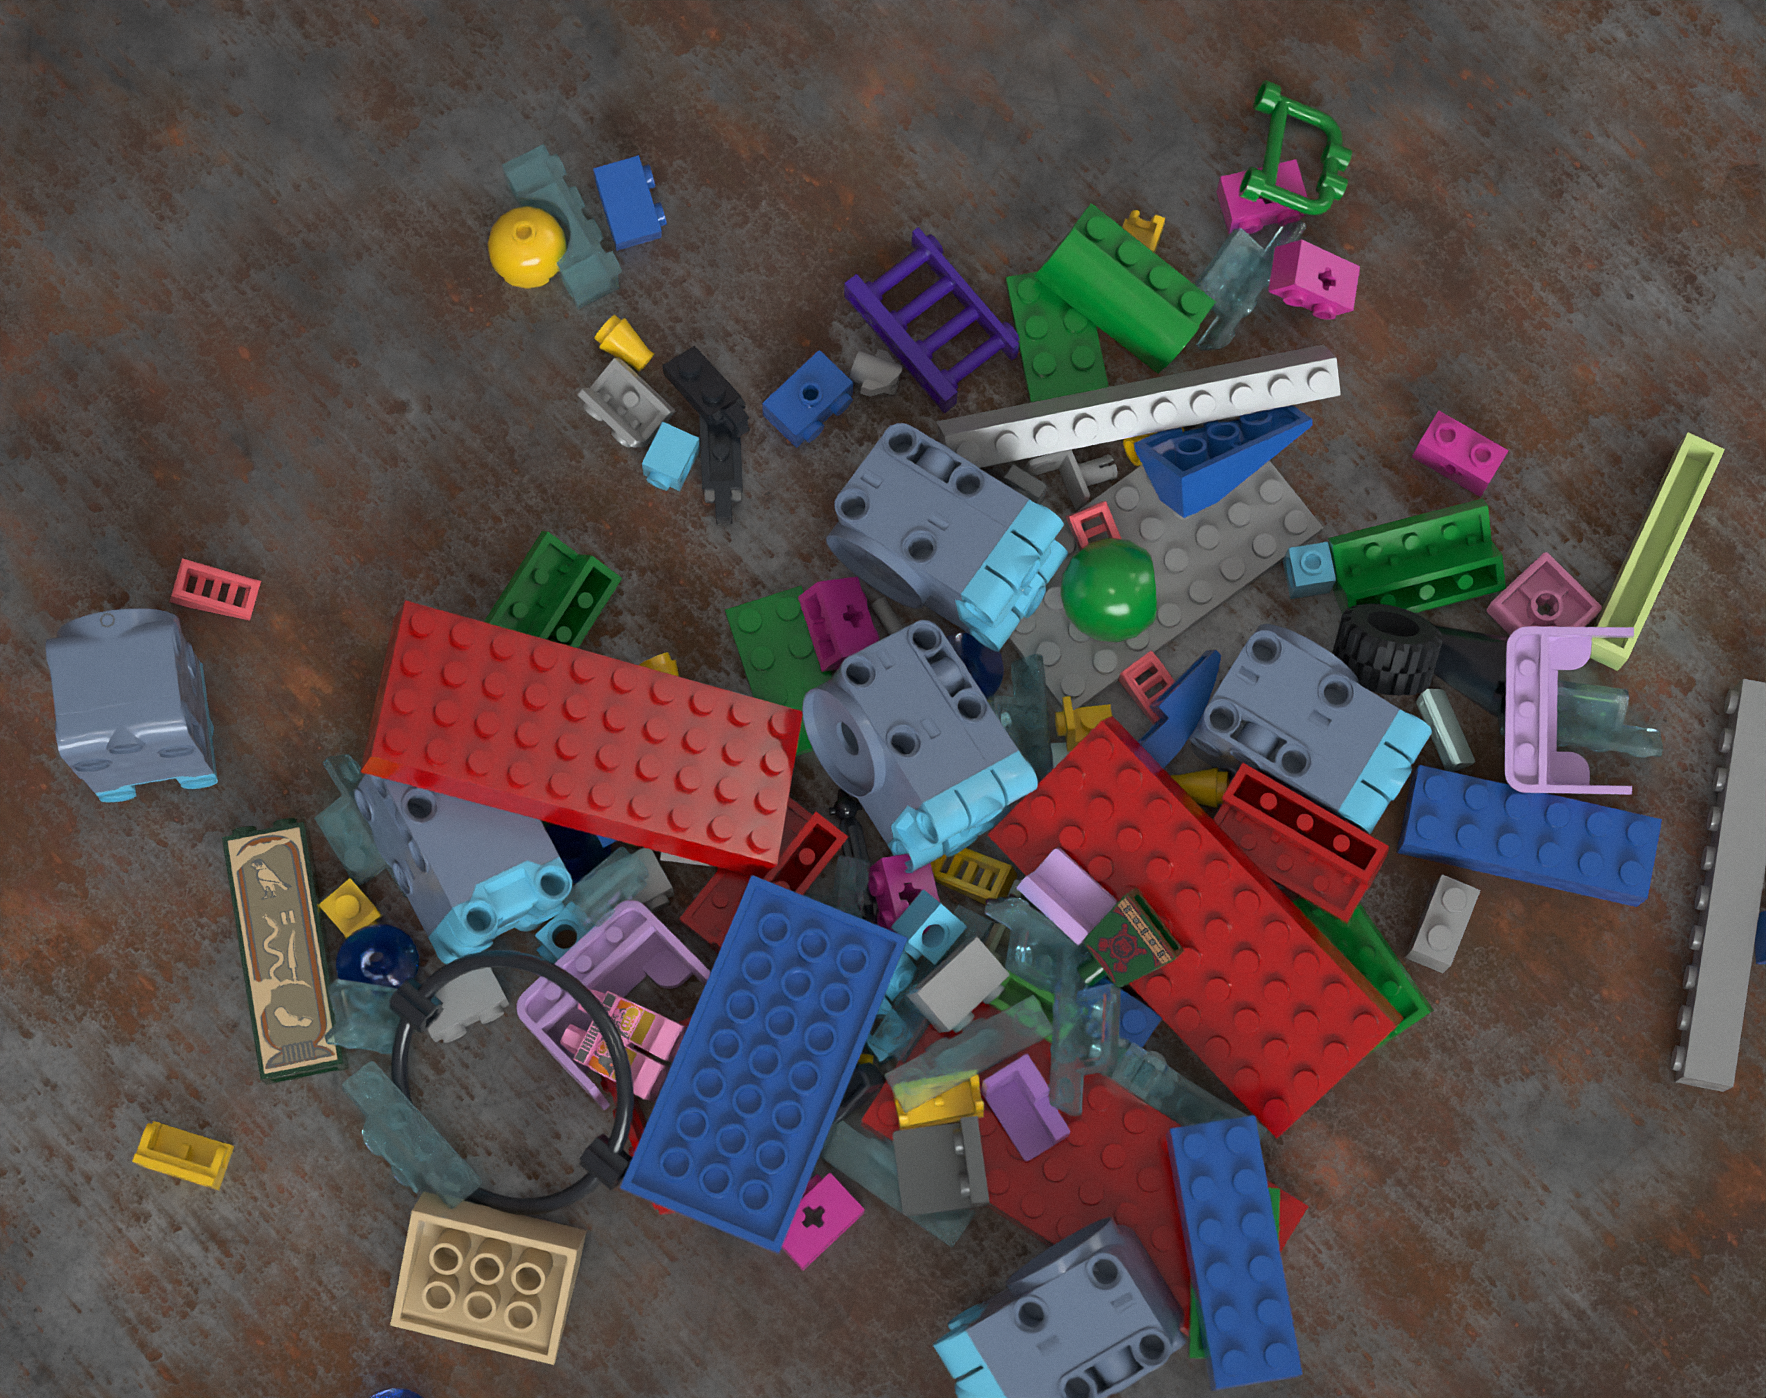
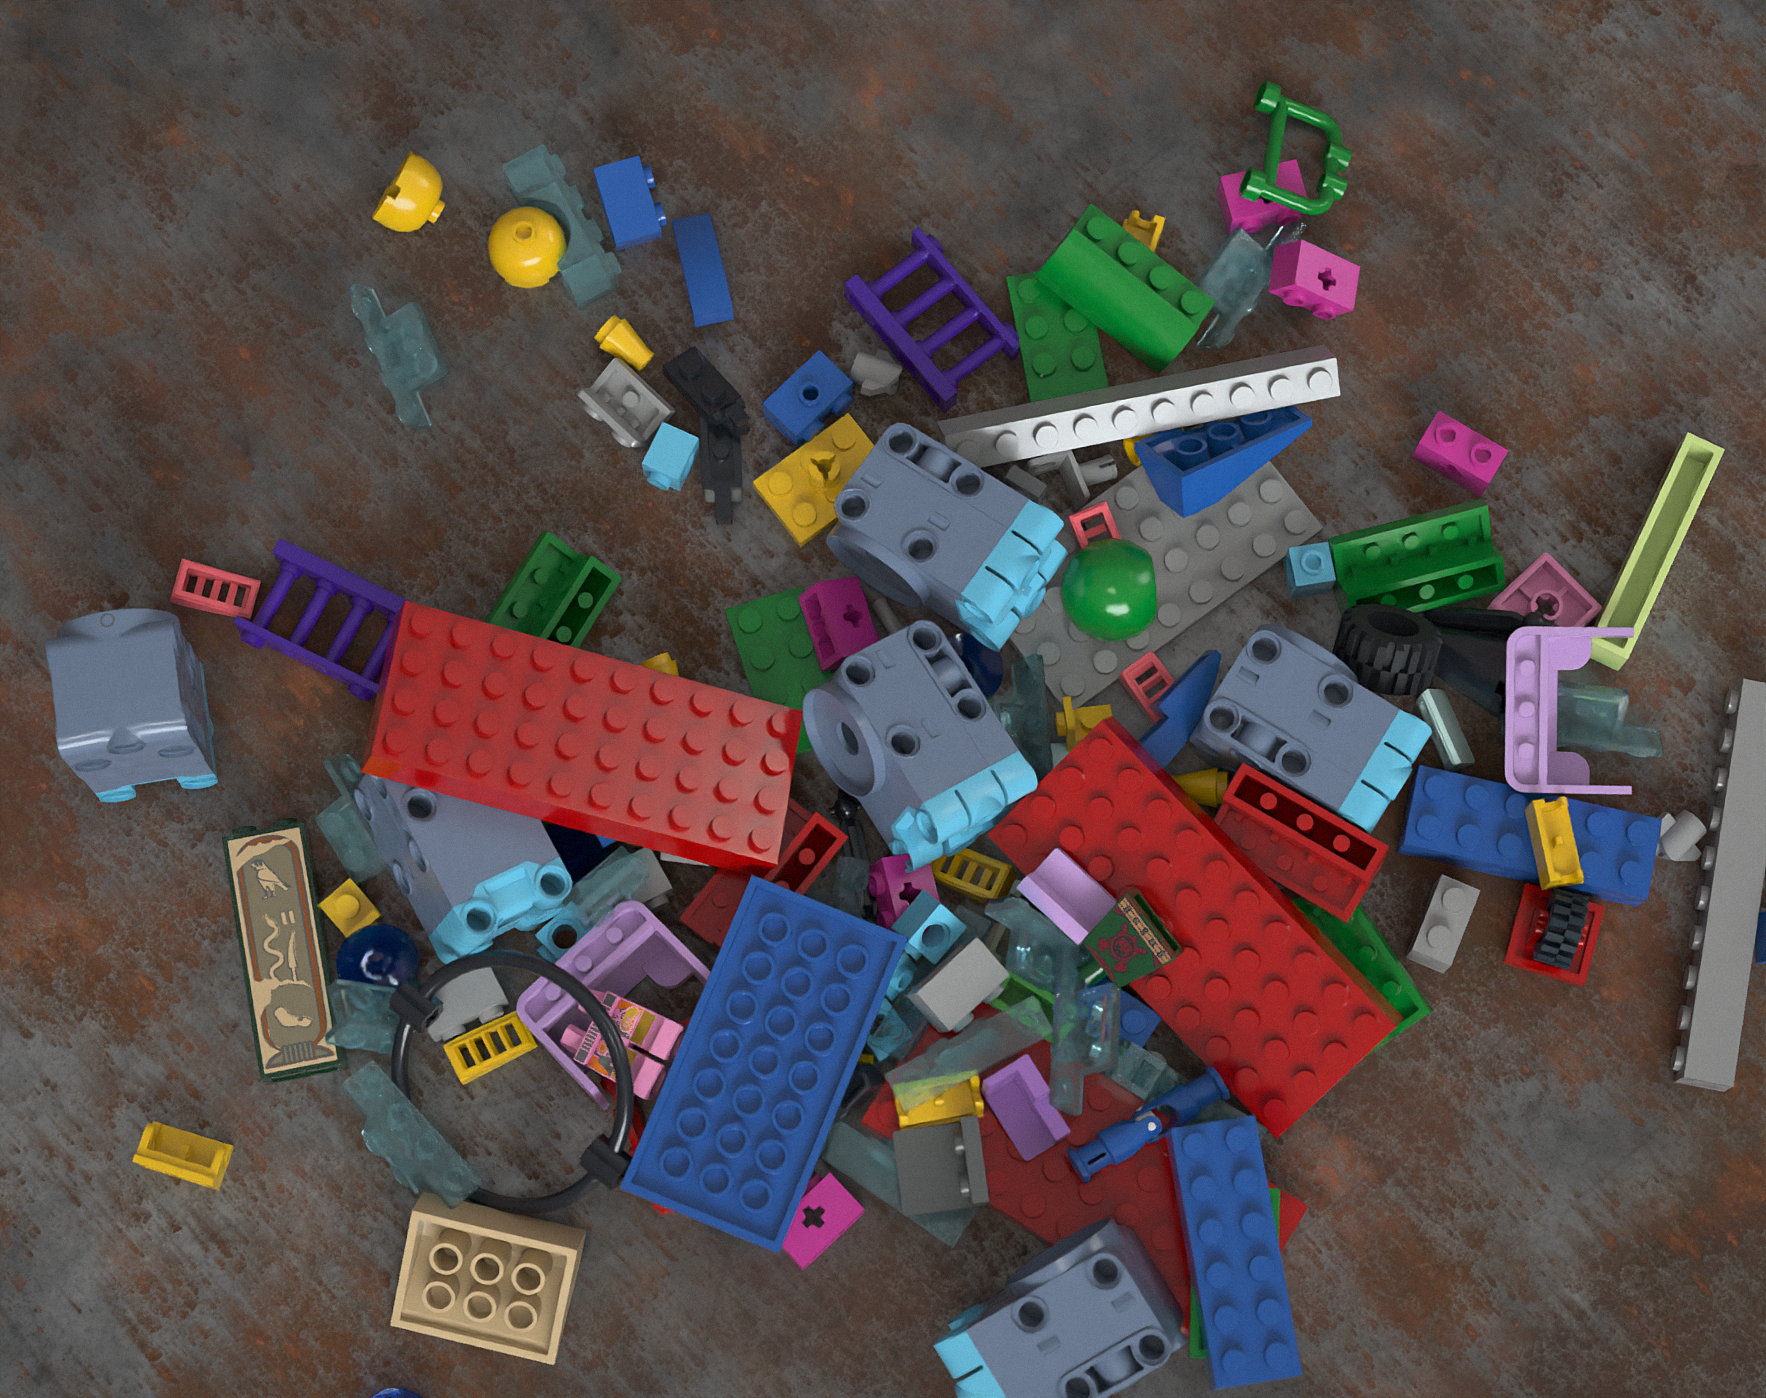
none -> dark purple fence [233,538,408,702]
none -> clear light blue bracket [348,284,449,430]
none -> yellow cylinder [372,151,446,232]
none -> yellow slope [442,1010,538,1085]
none -> blue slope [671,213,734,327]
none -> yellow plate [752,413,874,547]
none -> blue piece [1066,1066,1230,1184]
none -> black wheel [1416,606,1555,633]
none -> plate [1502,883,1605,987]
none -> yellow hinge [1525,796,1584,890]
none -> light grey piece [1656,810,1707,861]

